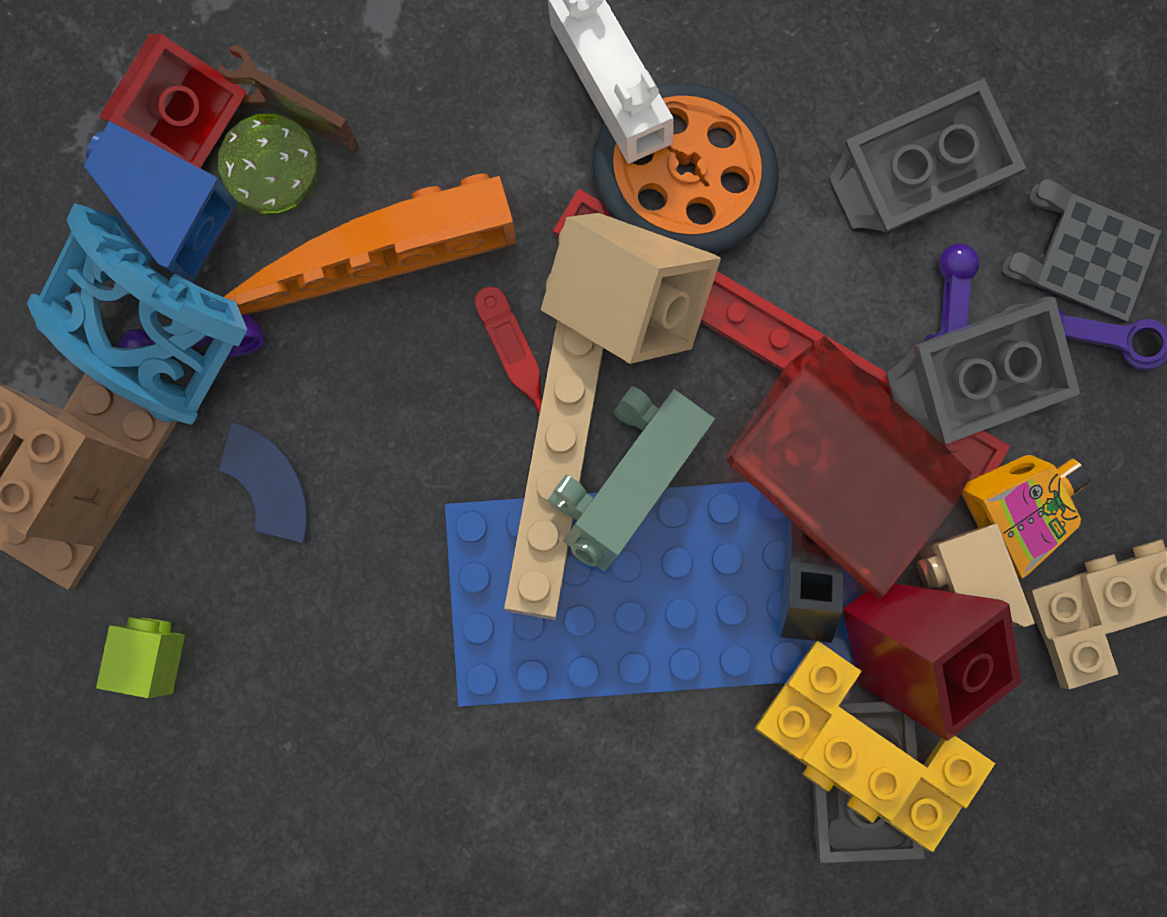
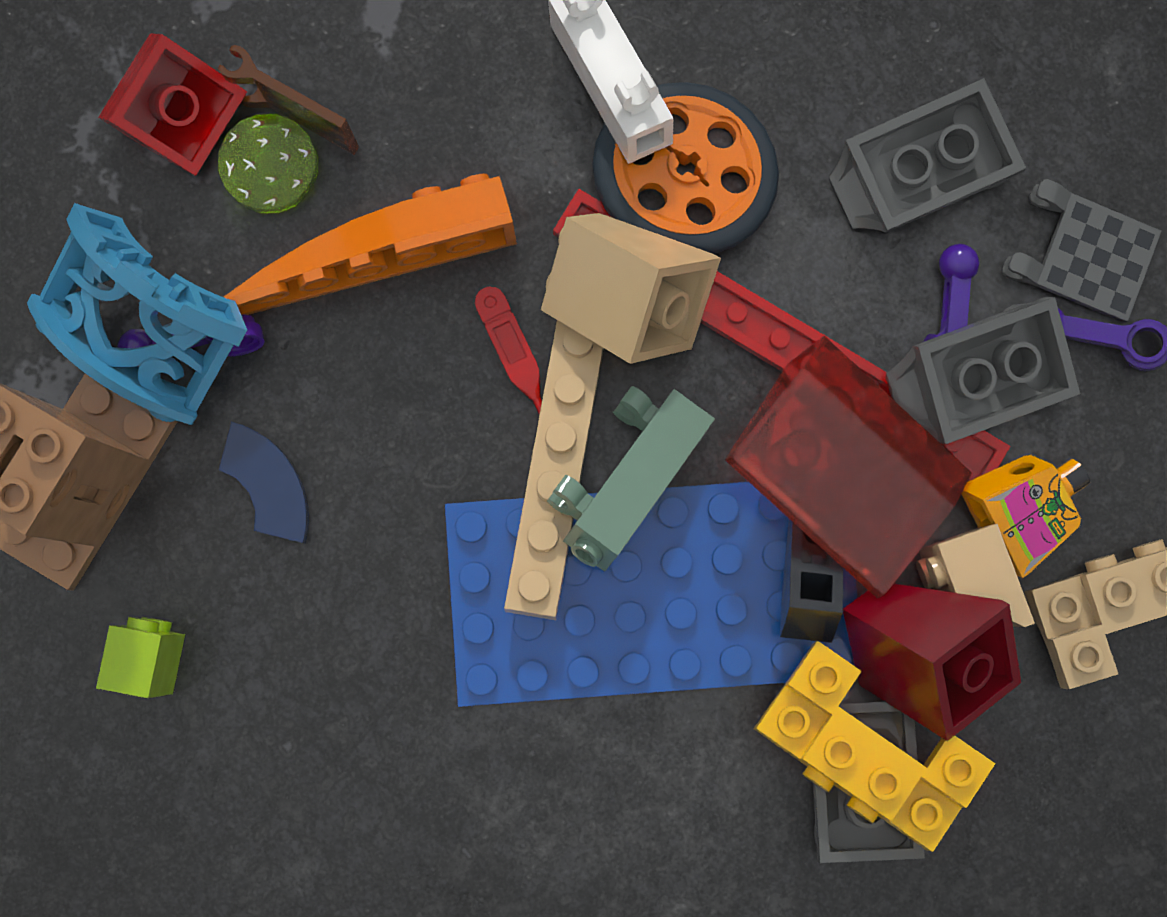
blue slope [84,121,238,283] -> none

